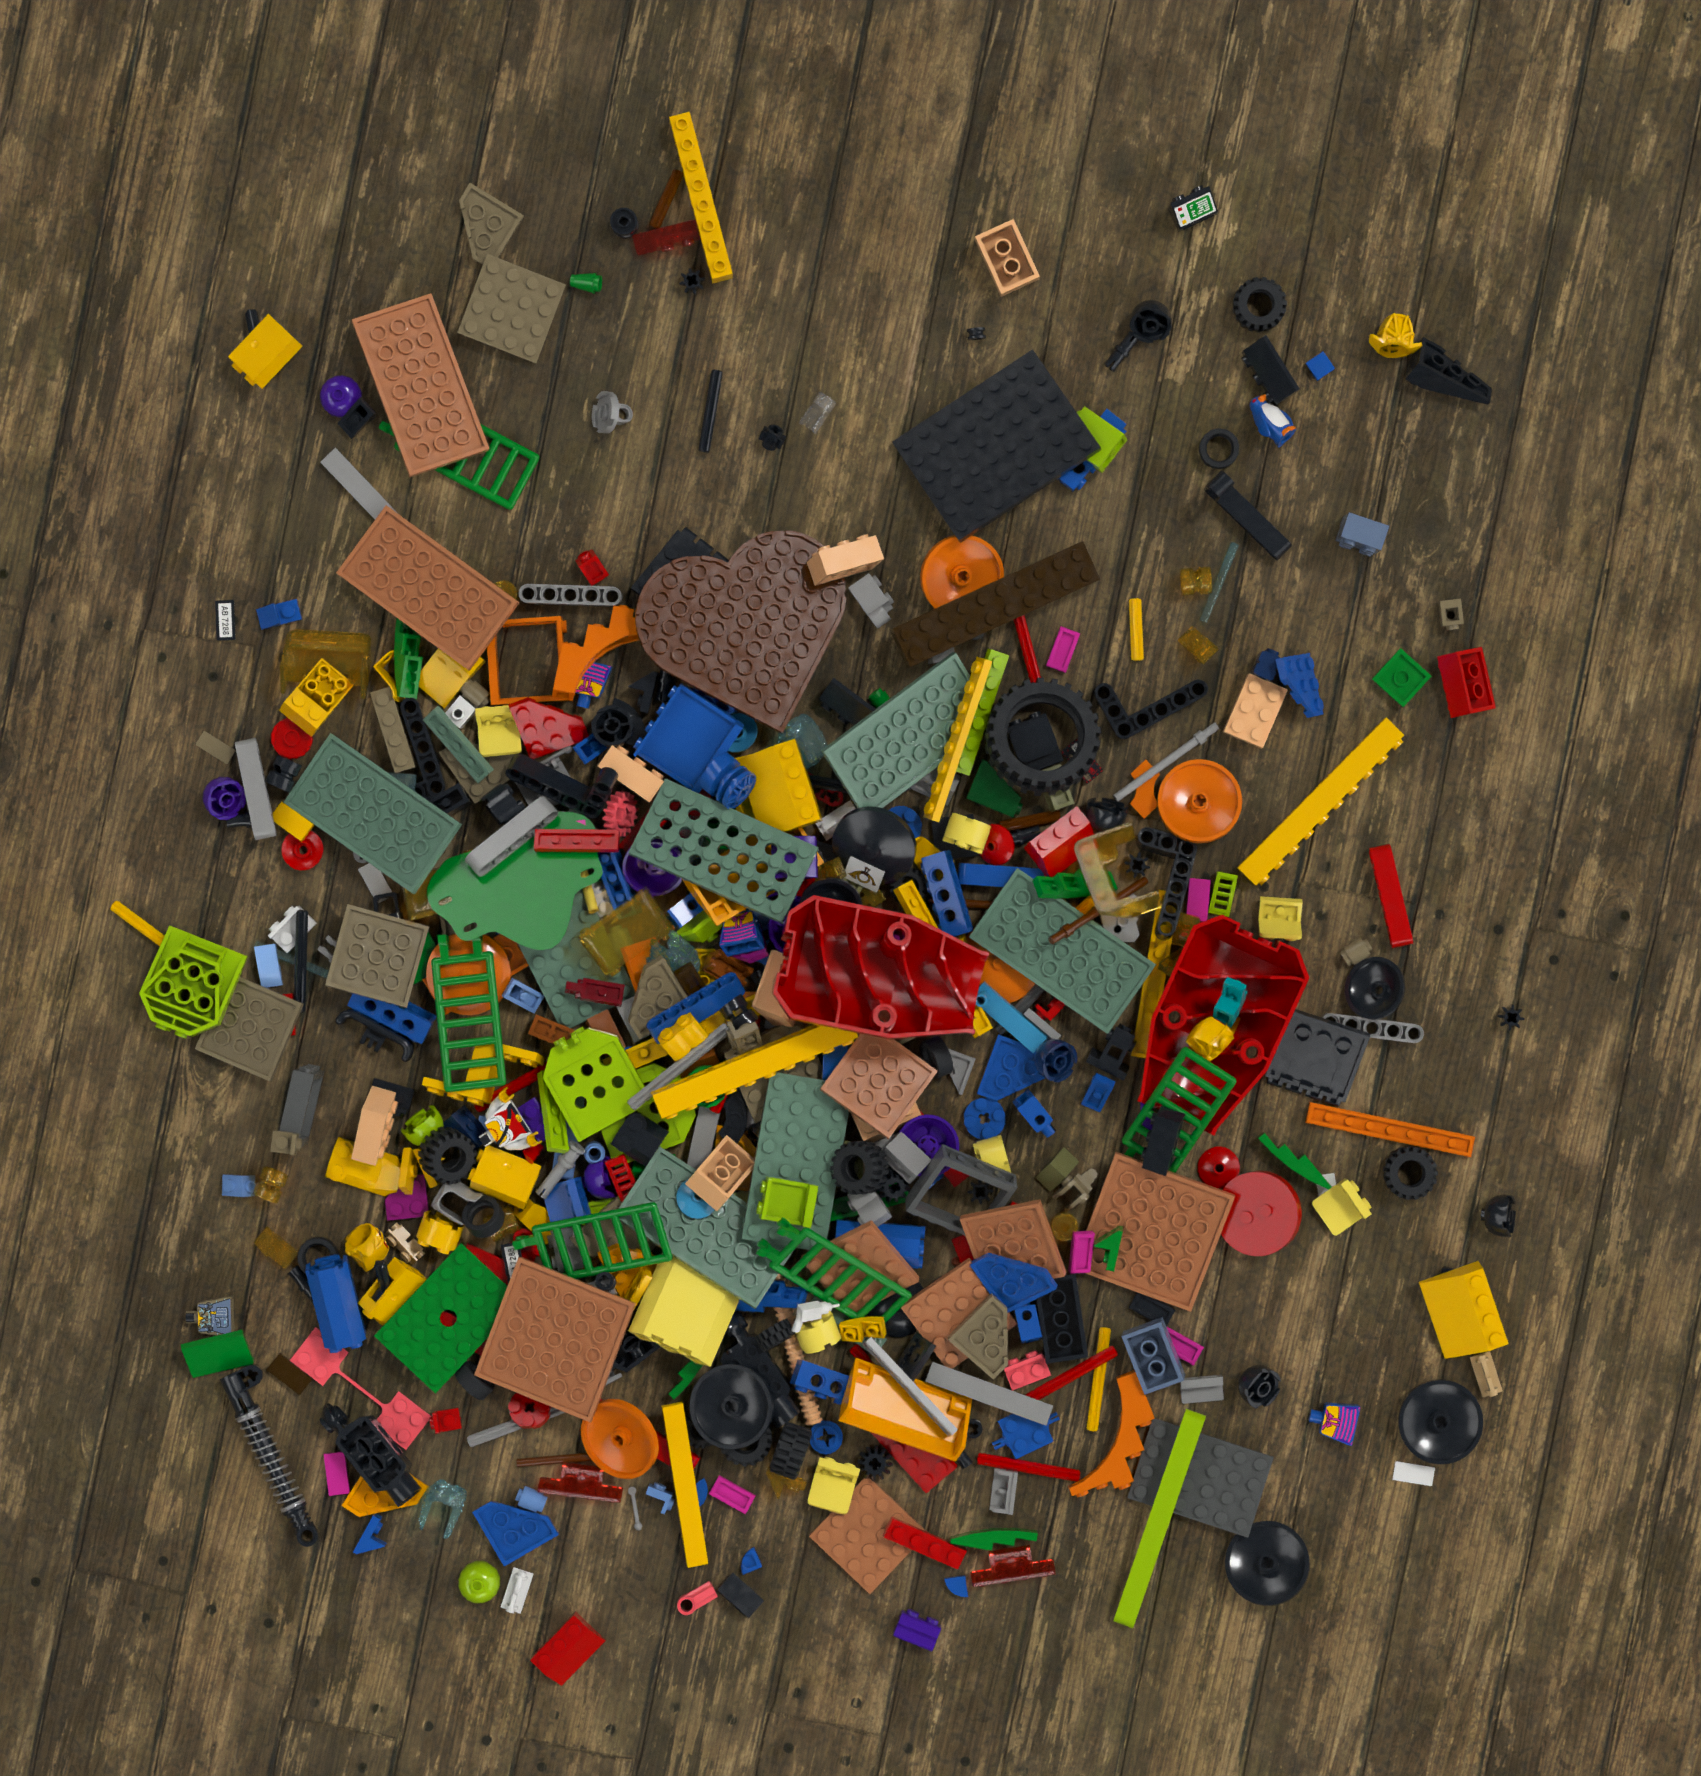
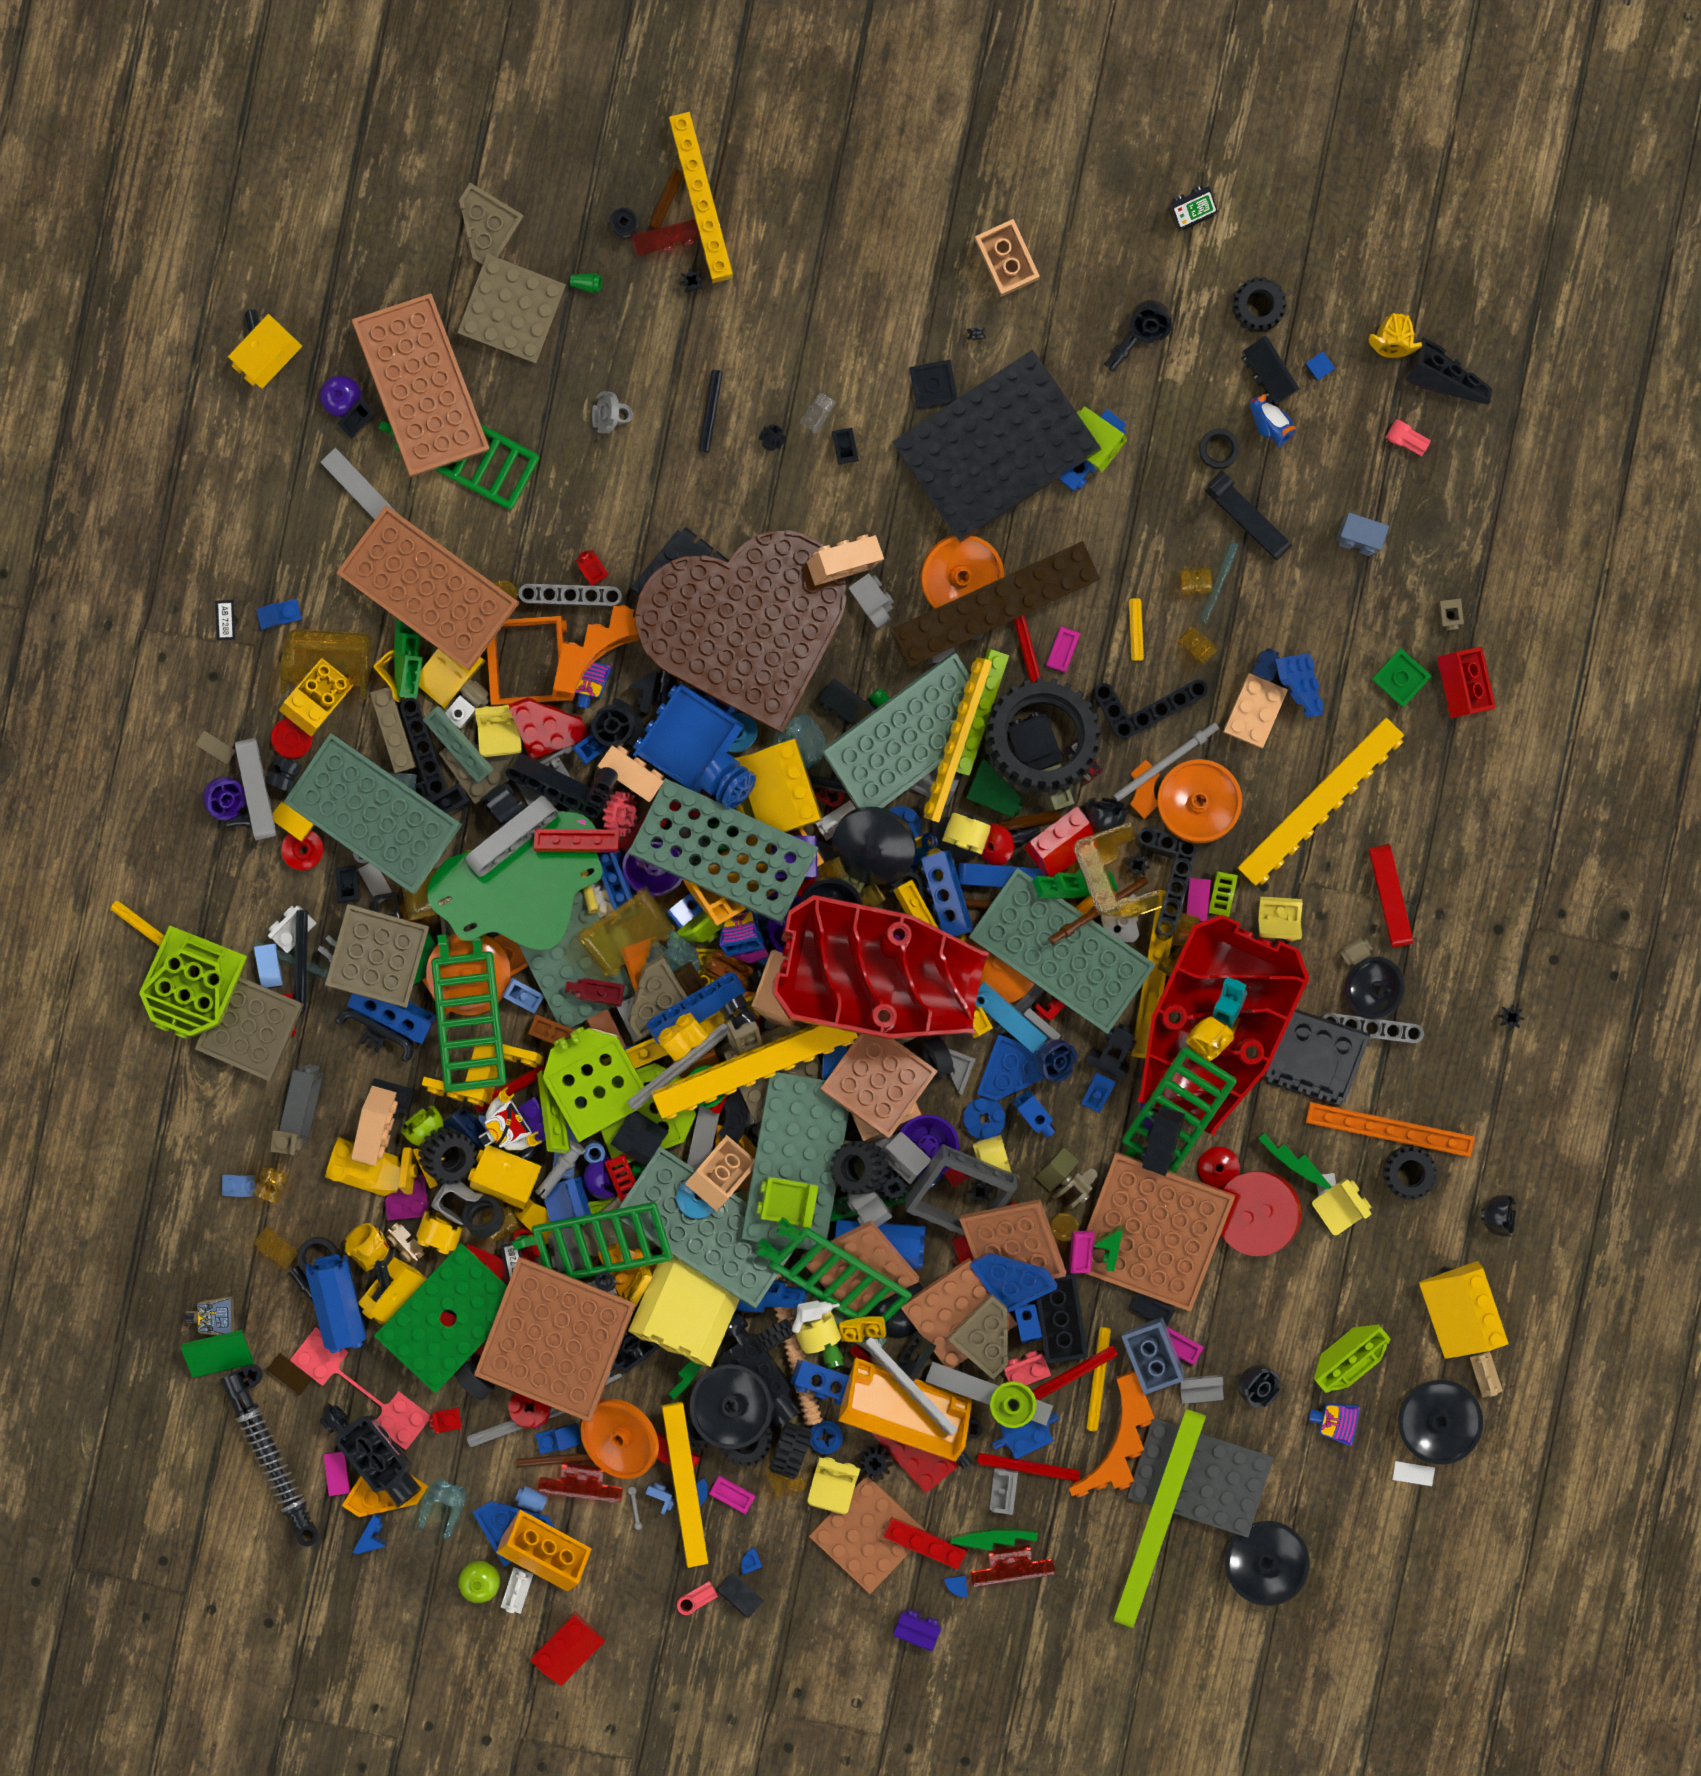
red tile [523,1144,544,1164] -> none
white sticker [843,856,885,893] -> none
none -> black slope [336,865,362,904]
none -> light orange slope [496,1510,592,1592]
none -> blue slope [535,1423,582,1454]
none -> bright green cone [823,1343,844,1370]
none -> black slope [832,428,859,465]
none -> black tile [909,359,958,409]
none -> clear blue plate [911,833,938,869]
none -> lime wheel [990,1381,1037,1428]
none -> lime wedge [1314,1325,1391,1393]
none -> coral piece [1385,419,1431,457]

